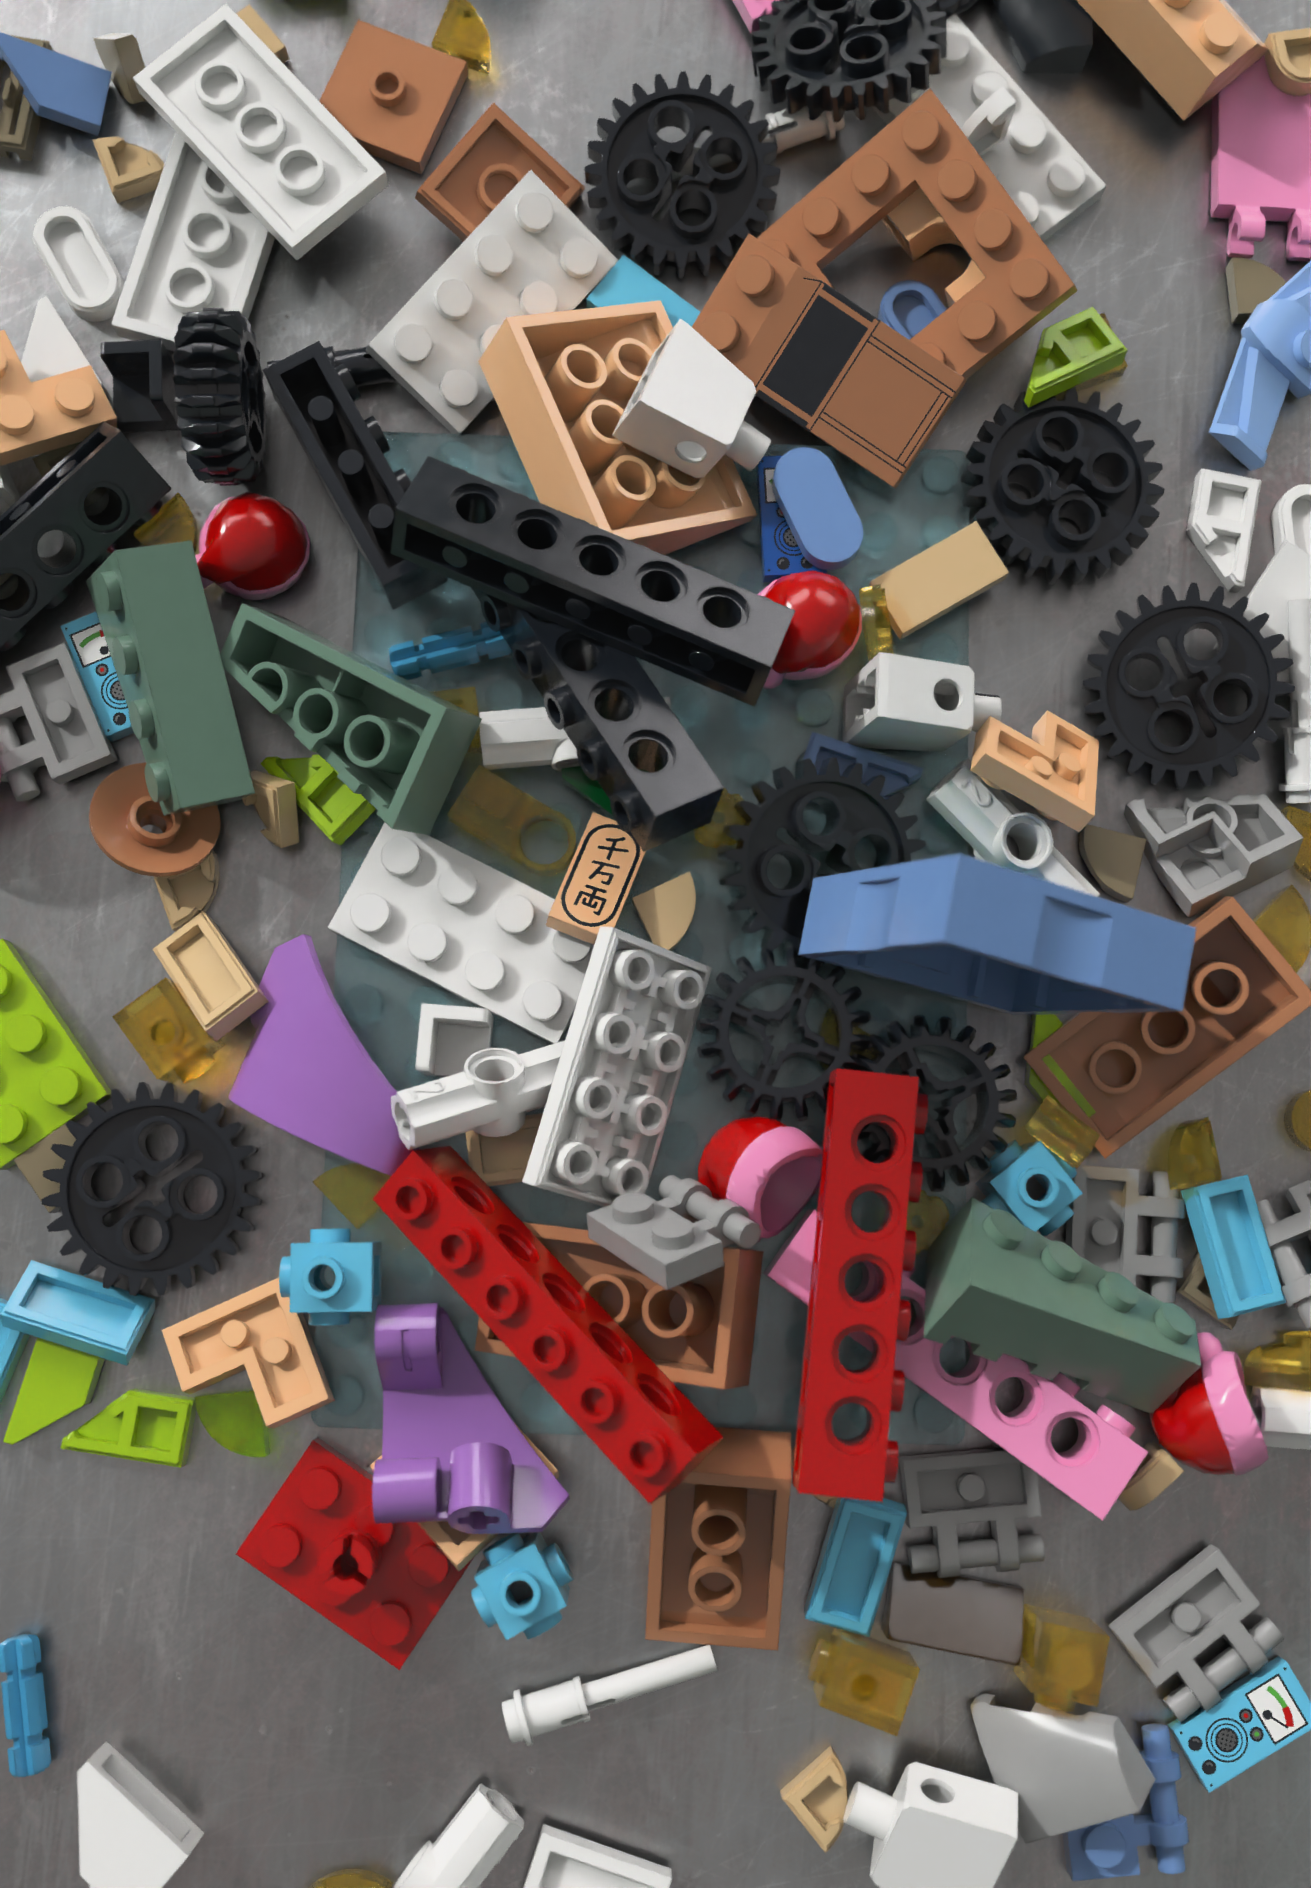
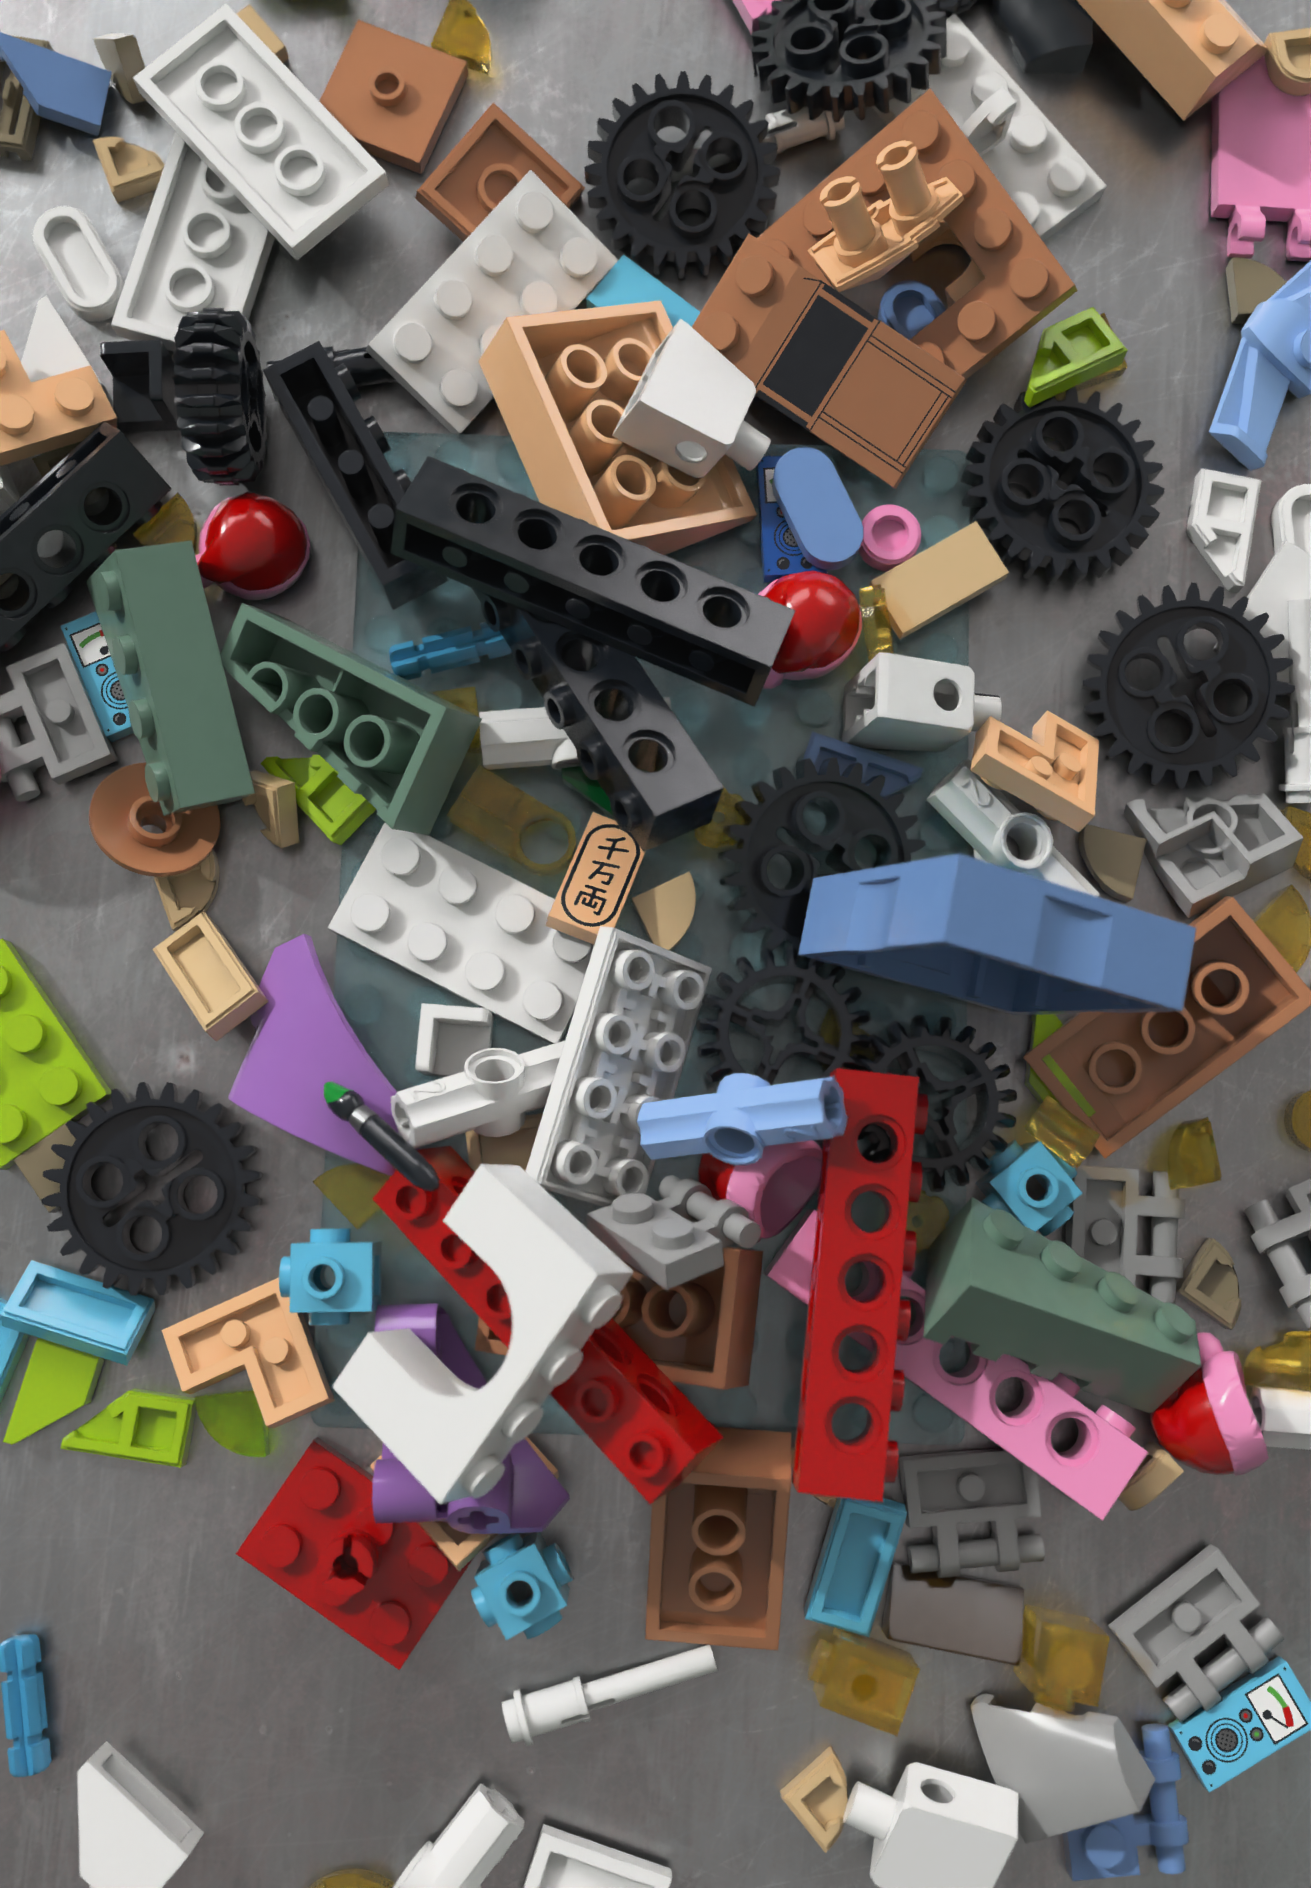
clear yellow brick [112,977,225,1084] -> none
medium azure tile [1181,1175,1286,1319] -> none
none -> black piece [324,1081,439,1192]
none -> white arch [332,1164,634,1504]
none -> light blue piece [637,1073,847,1165]
none -> light nougat connector [808,141,964,292]
none -> bright pink tile [859,505,921,571]

